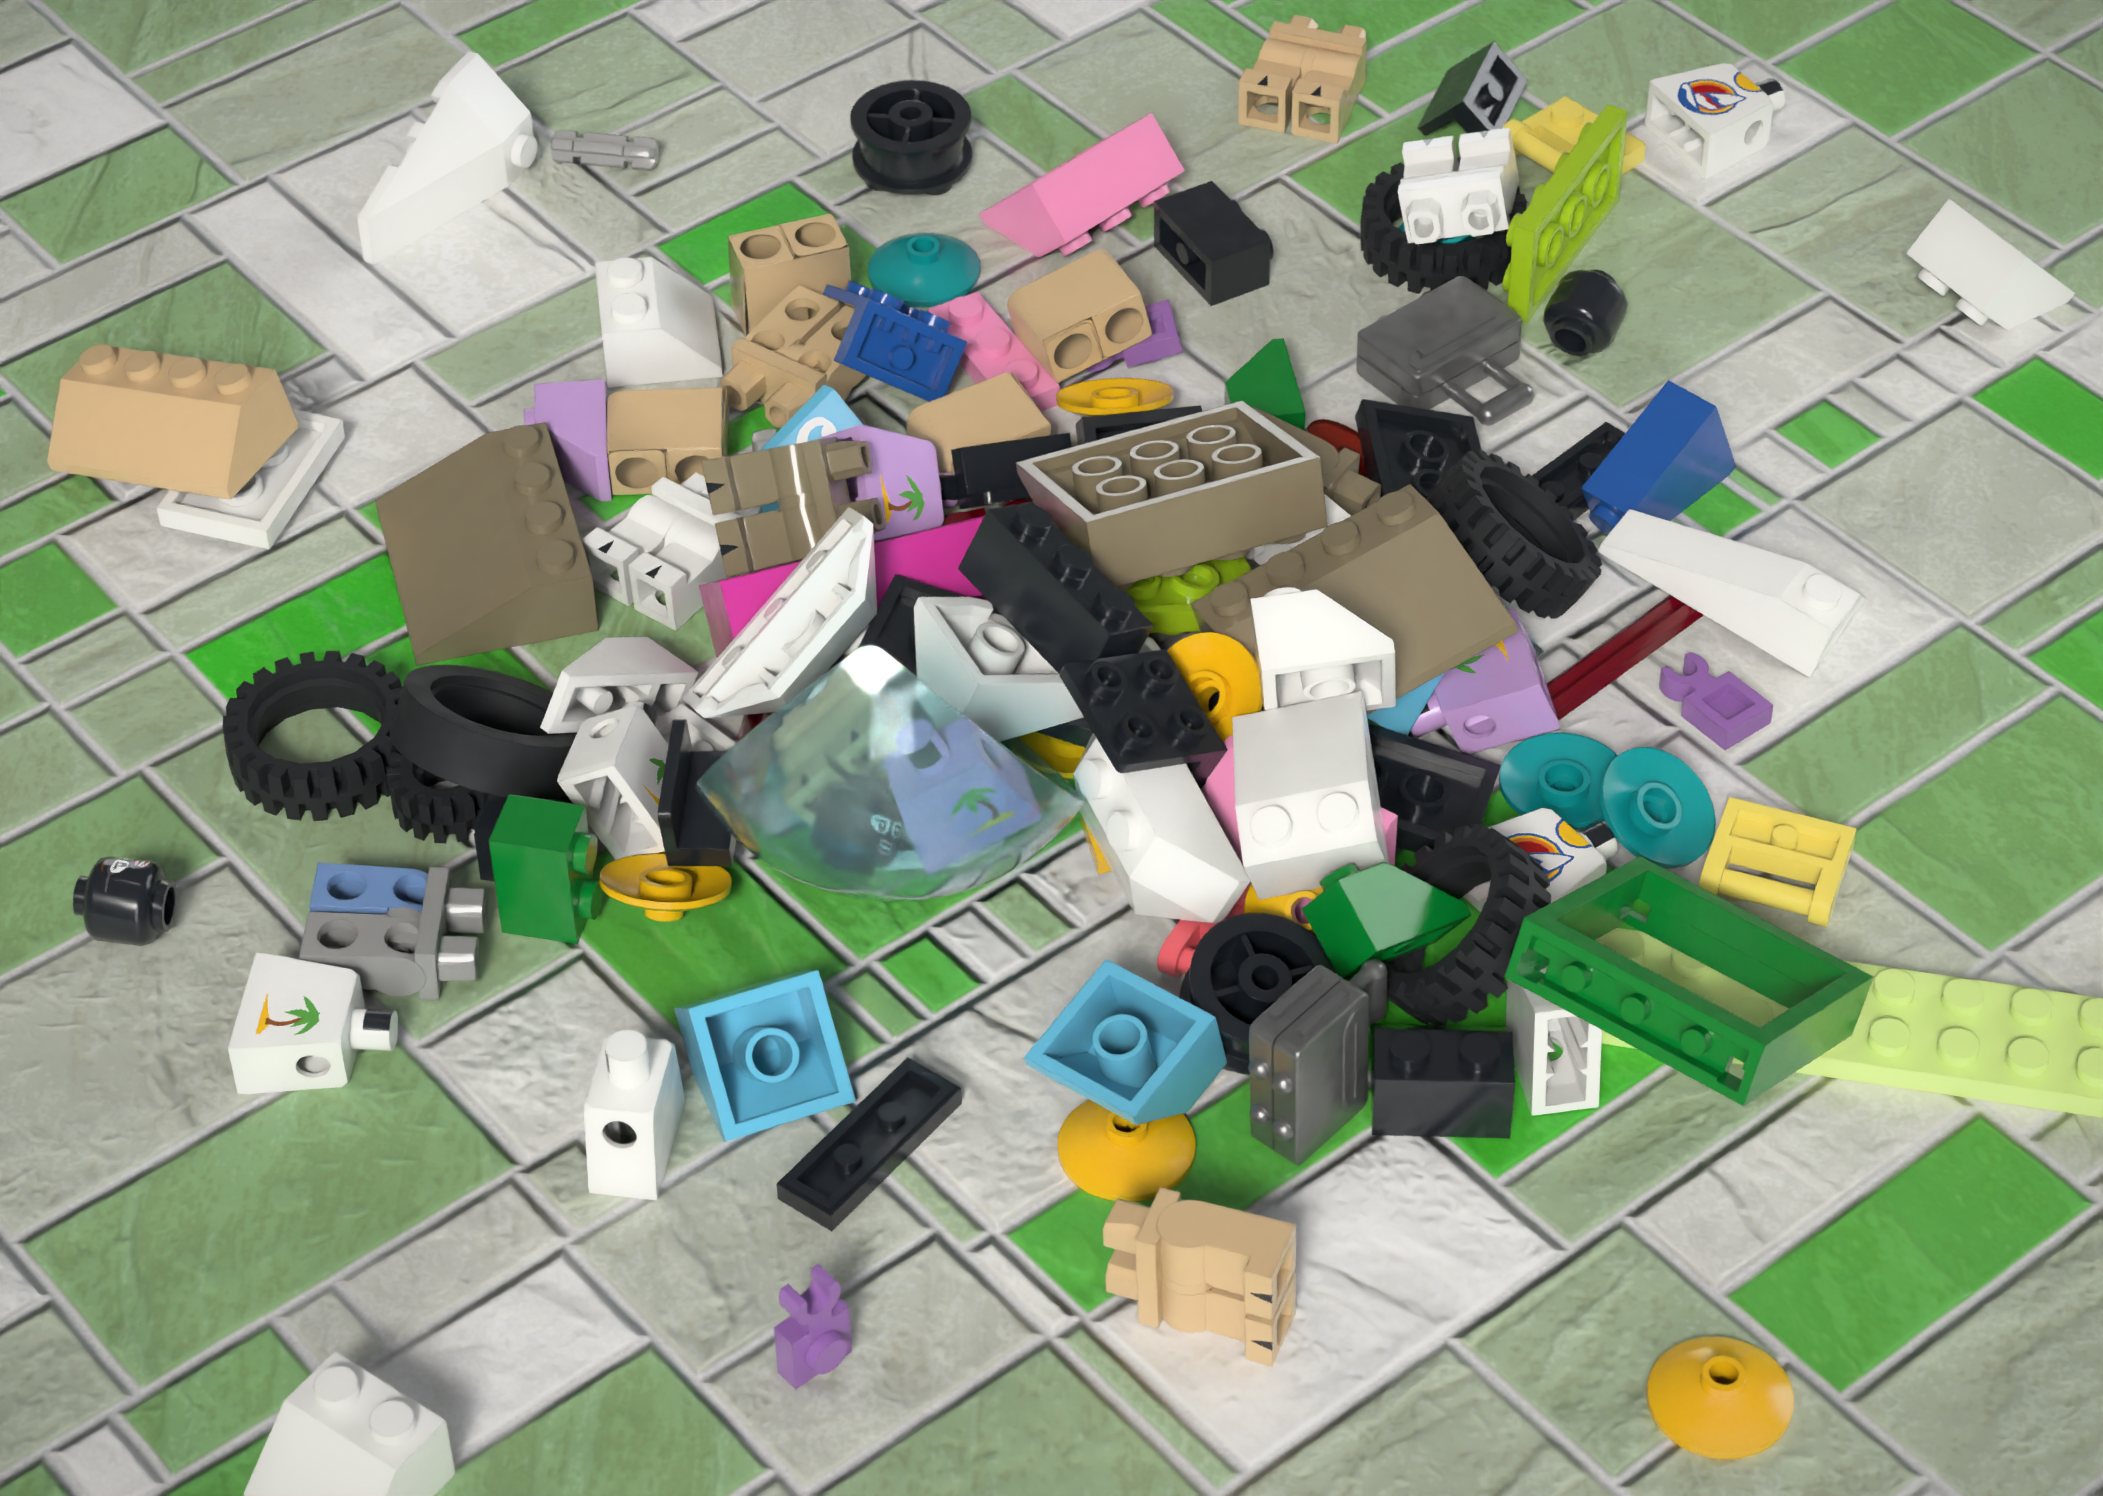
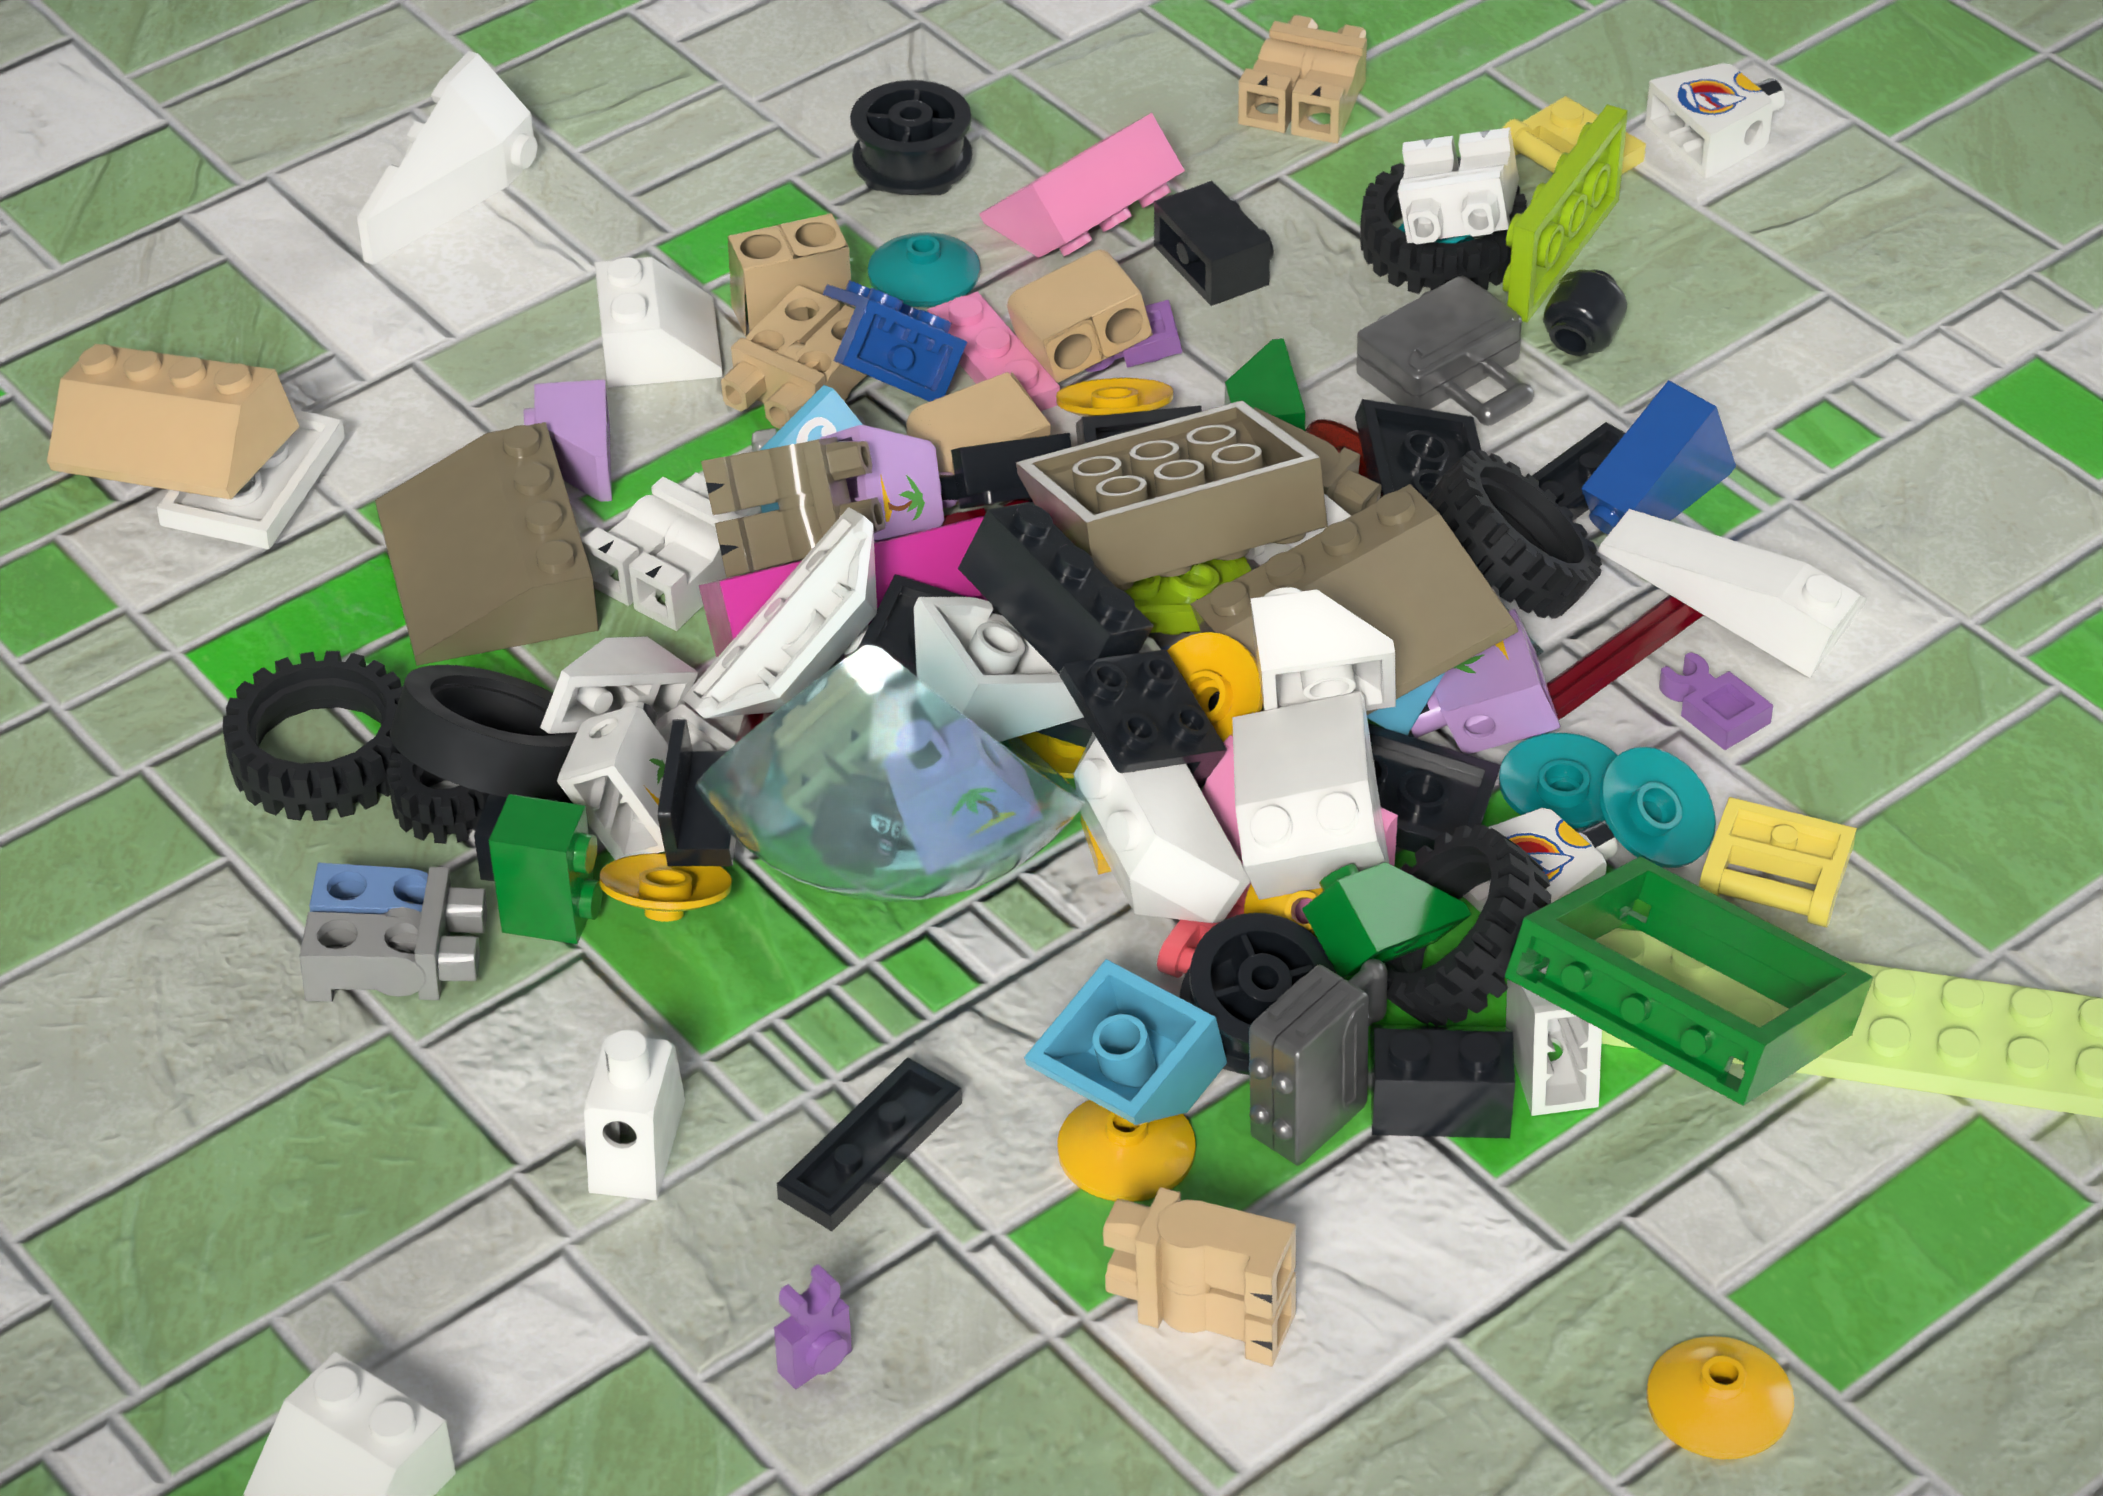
black head [73,856,177,946] -> none
white torso [228,953,398,1094] -> none
light grey axle [551,130,659,171] -> none
tan piece [607,387,730,495] -> none
medium azure slope [674,970,856,1142] -> none
panel [1417,41,1528,136] -> none
white slope [1906,199,2075,330] -> none

